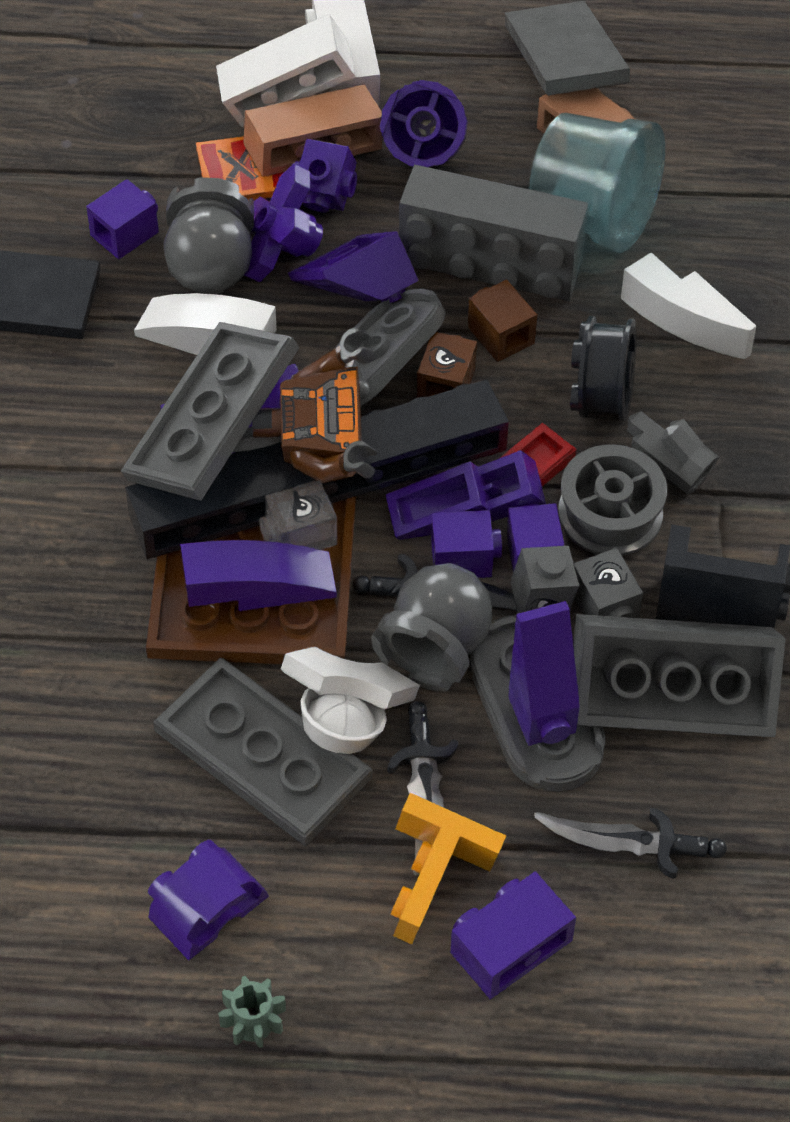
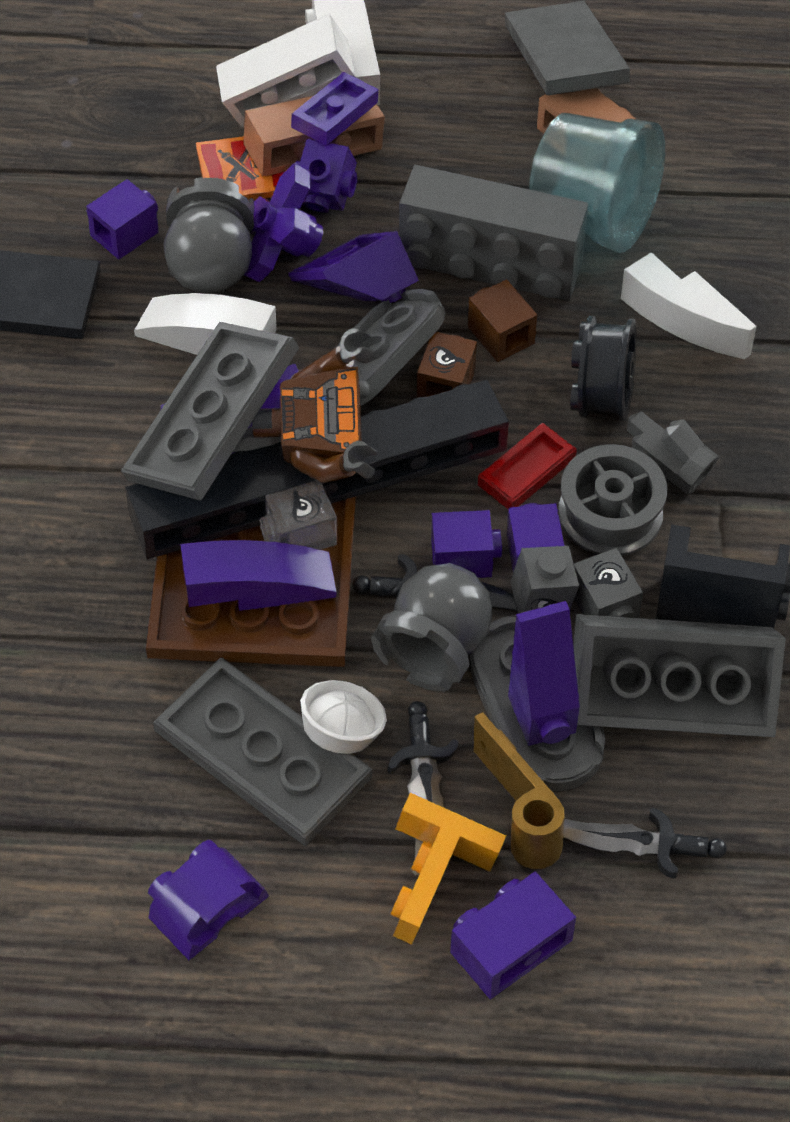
sand green gear [218,976,286,1048] -> none
white tile [281,647,420,709] -> none
dark purple cylinder [380,80,468,168] -> none
dark purple slope [386,450,546,540] -> none
none -> dark purple plate [291,72,379,145]
none -> pearl gold door [474,712,564,869]

